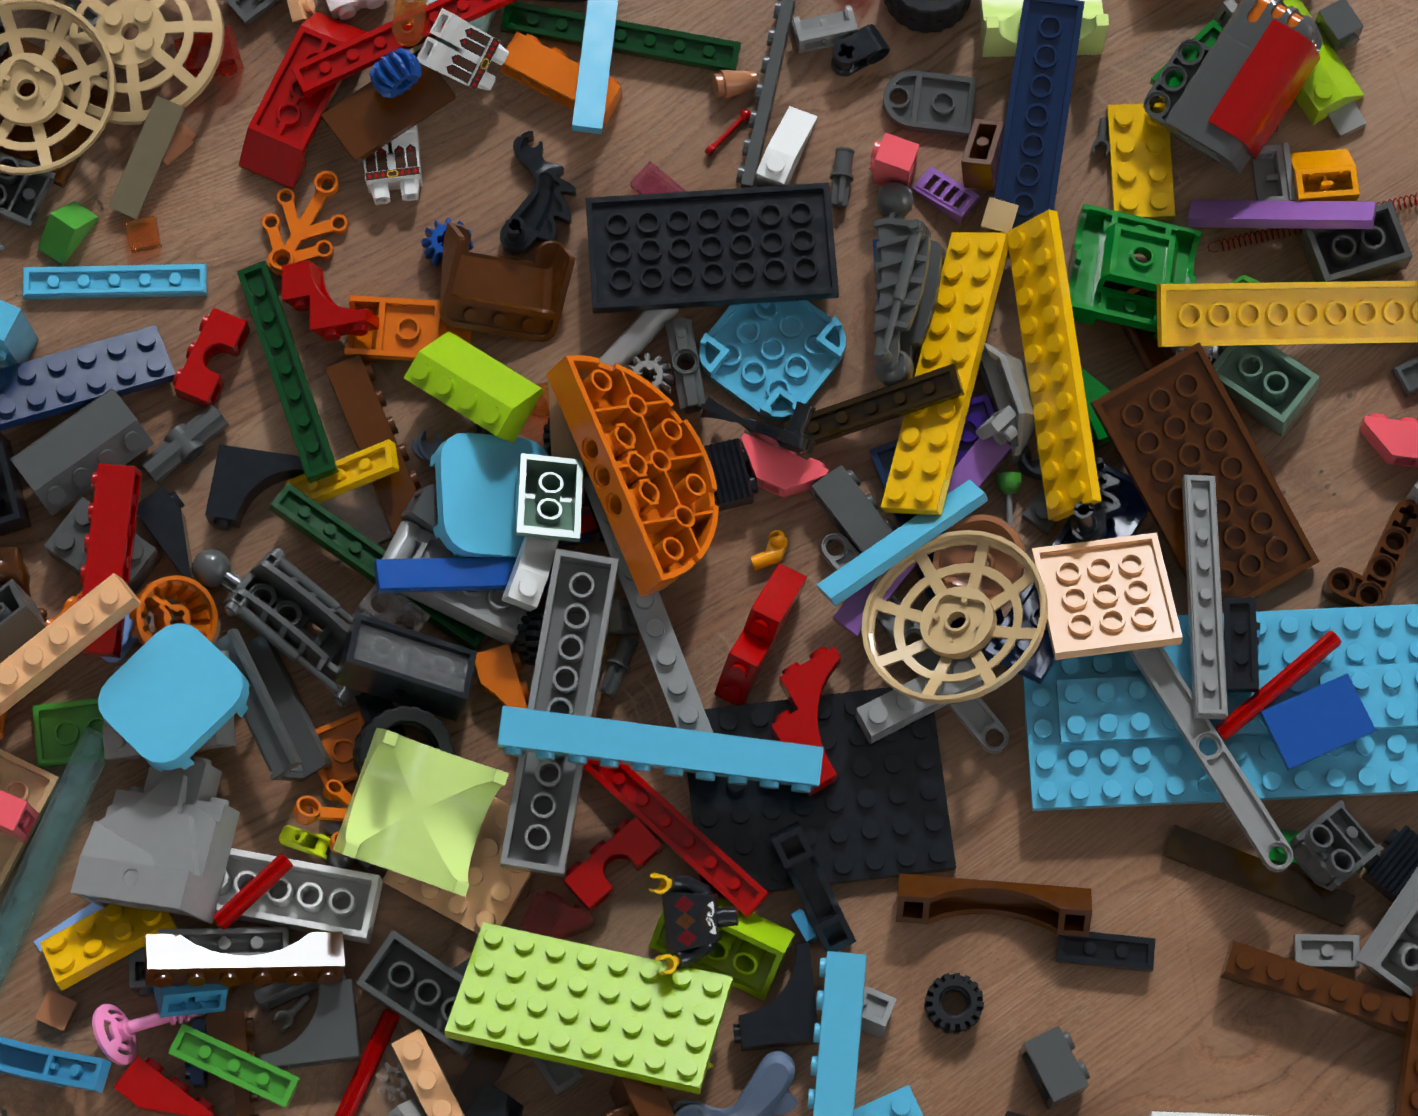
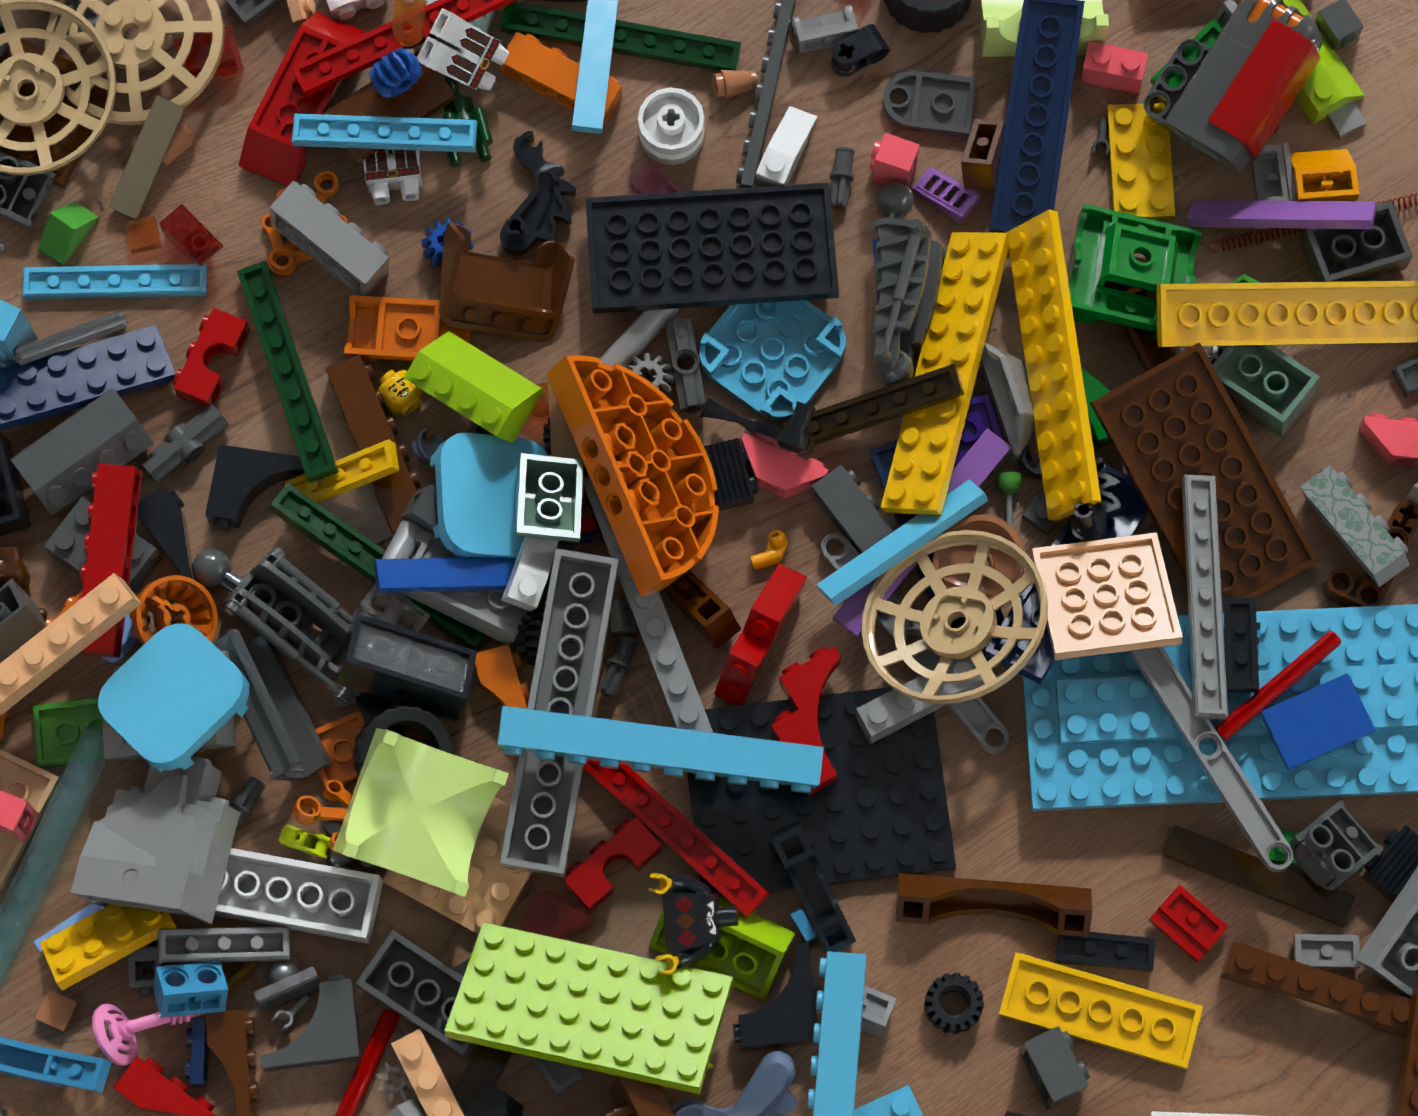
arch [144,932,345,988] -> none
bright green plate [168,1024,301,1109] -> none
red axle [212,854,293,930] -> none
red arch [282,260,379,341] -> none
red hinge [705,109,751,156] -> none
light grey tile [975,405,1018,446] -> none
tan tile [981,197,1019,233] -> none
none -> dark grey axle [13,311,127,365]
none -> clear red slope [159,204,223,267]
none -> dark grey axle [230,777,265,833]
none -> light grey brick [270,180,389,296]
none -> medium azure tile [292,114,477,152]
none -> yellow head [378,370,423,416]
none -> dark green plant [443,74,493,167]
none -> white wheel [638,87,705,165]
none -> reddish brown slope [663,570,741,649]
none -> yellow plate [998,952,1203,1070]
none -> coral brick [1080,41,1148,95]
none -> red plate [1148,884,1228,963]
none -> light grey brick [1300,465,1410,587]

